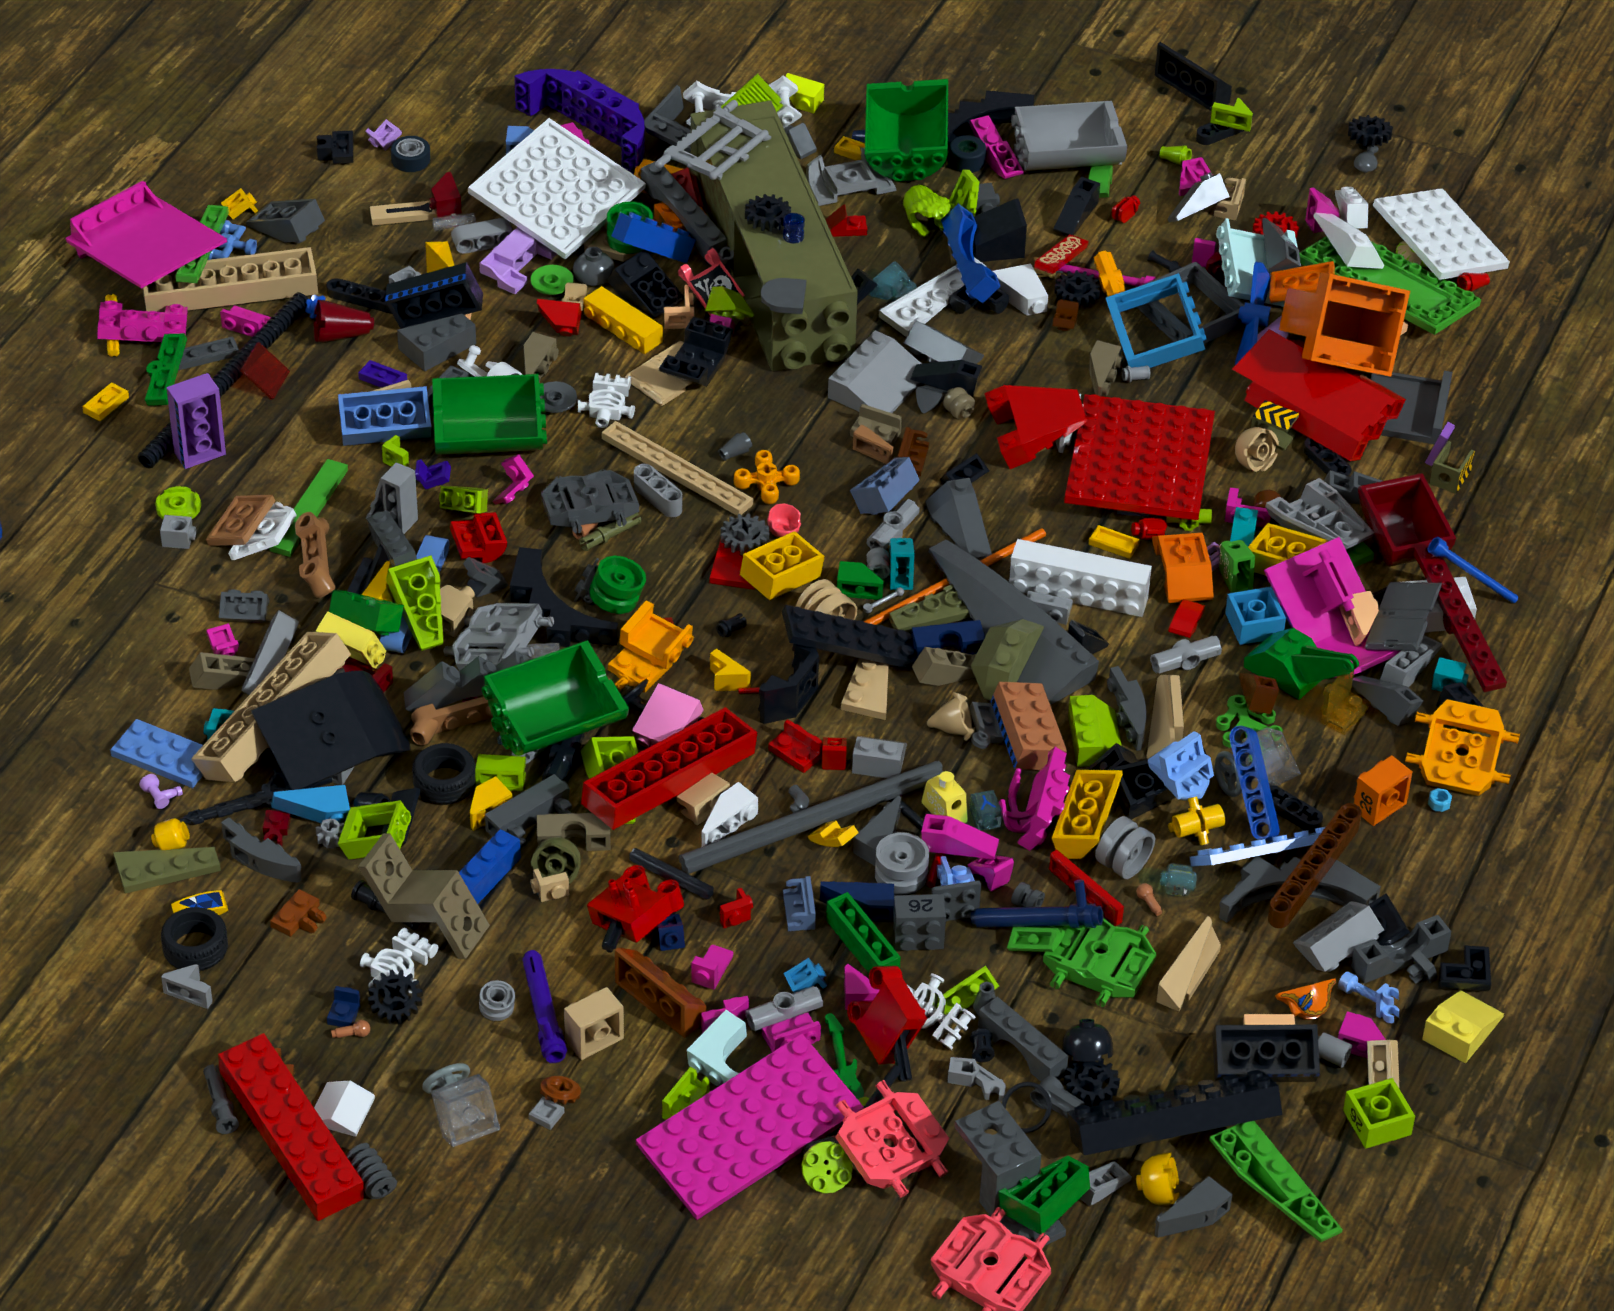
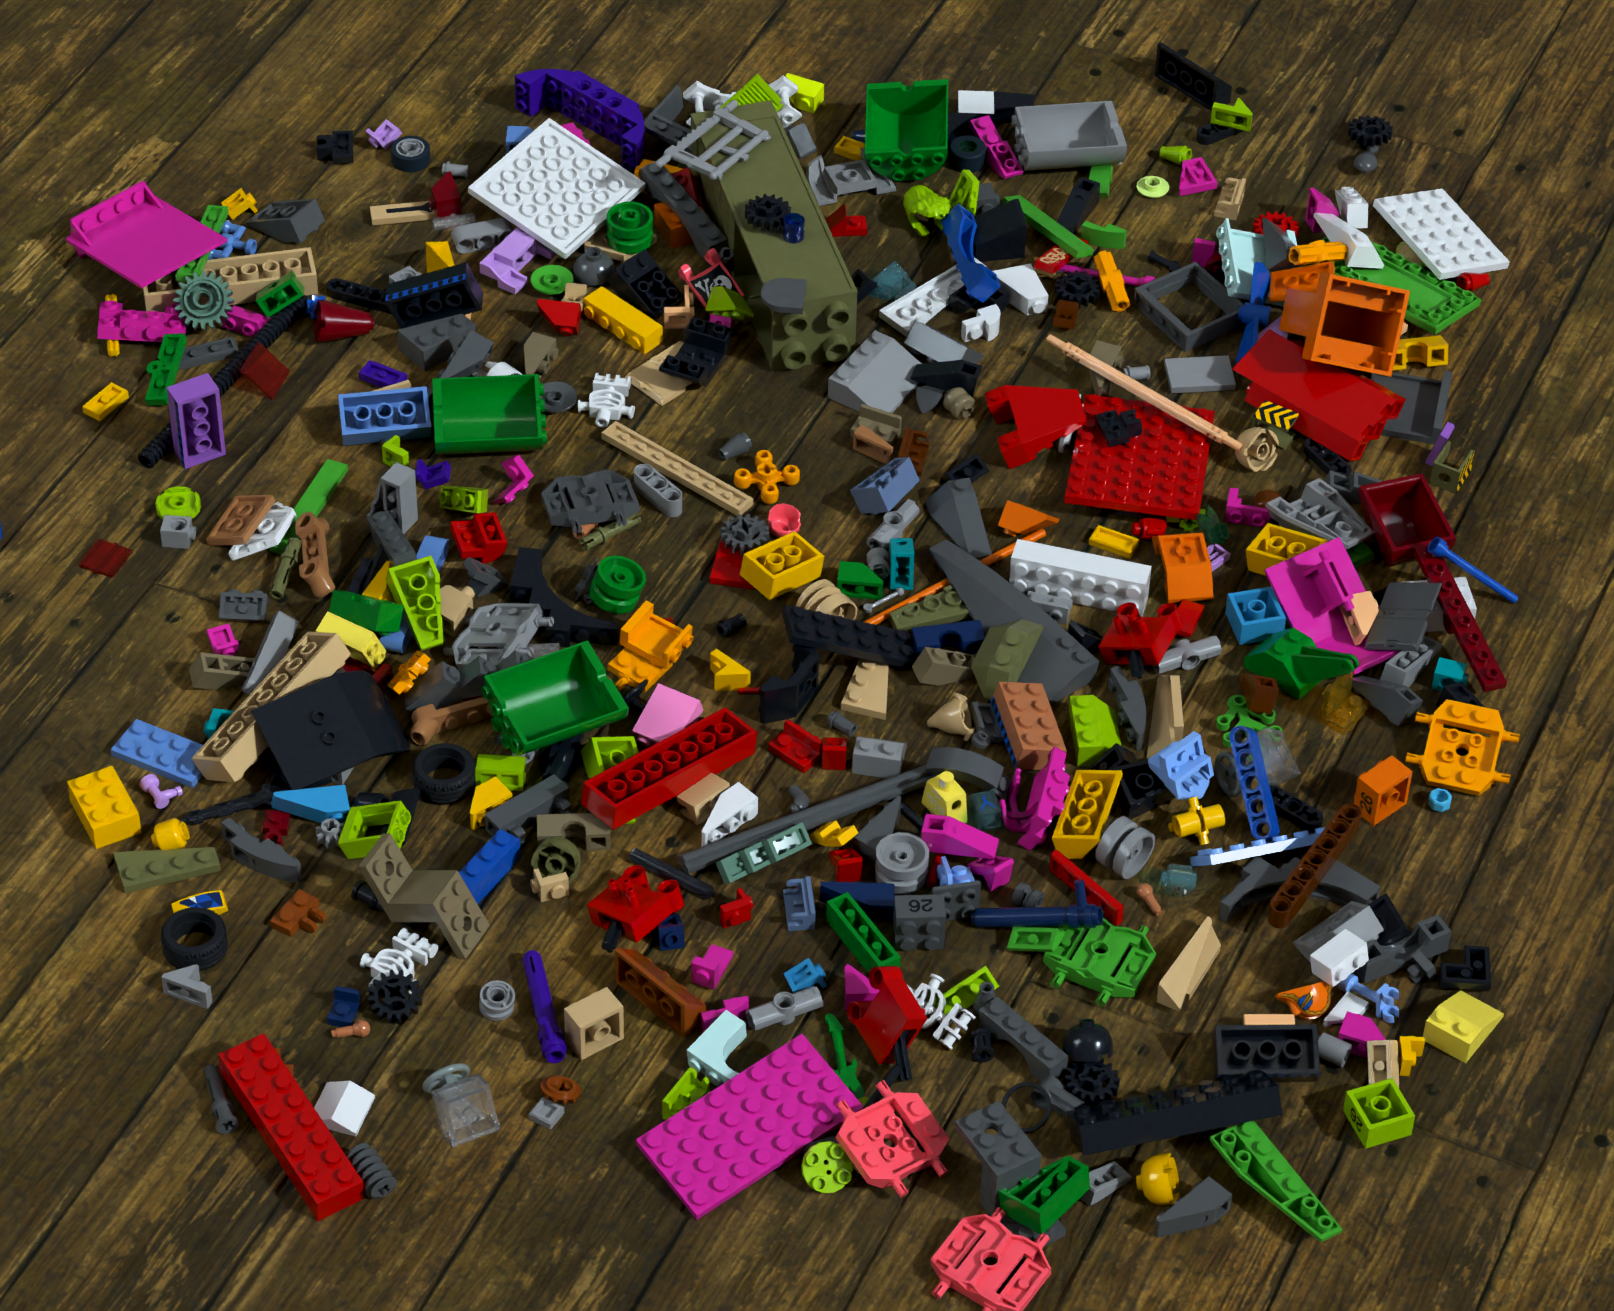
blue brick [611,212,696,263] -> none
dark pink bracket [762,1012,821,1052] -> none
light grey piece [948,1057,1006,1102] -> none
dark azure window [1106,273,1207,368] -> none
red arm [1112,195,1140,223] -> none
slope [1168,172,1230,222] -> none
bright green torso [1219,540,1255,593] -> none
teal slope [1230,507,1258,546] -> none
none -> yellow brick [67,766,142,849]
none -> clear red piece [79,539,132,578]
none -> sand green gear [173,271,234,331]
none -> green brick [256,271,304,318]
none -> olive pin [269,538,302,600]
none -> light orange plate [386,650,431,695]
none -> dark grey slope [437,330,494,378]
none -> light grey pin [442,161,468,178]
none -> sand green slope [715,822,812,885]
none -> dark grey pin [826,711,858,737]
none -> red slope [829,848,863,882]
none -> dark grey arch [925,747,1011,801]
none -> white sticker [958,90,994,114]
none -> white brick [961,304,1000,342]
none -> orange slope [998,500,1059,537]
none -> bright green tile [1002,195,1094,259]
none -> light nougat axle [1046,334,1242,452]
none -> bright green slope [1081,221,1127,249]
none -> black plate [1095,409,1142,447]
none -> red piece [1098,602,1184,679]
none -> yellowish green piece [1136,176,1169,198]
none -> light grey tile [1164,355,1236,393]
none -> clear green plate [1196,504,1229,545]
none -> light orange piece [1288,240,1348,265]
none -> white brick [1310,929,1369,987]
none -> white tile [1323,991,1369,1027]
none -> yellow arch [1393,335,1448,370]
none -> yellow bracket [1398,1036,1425,1076]

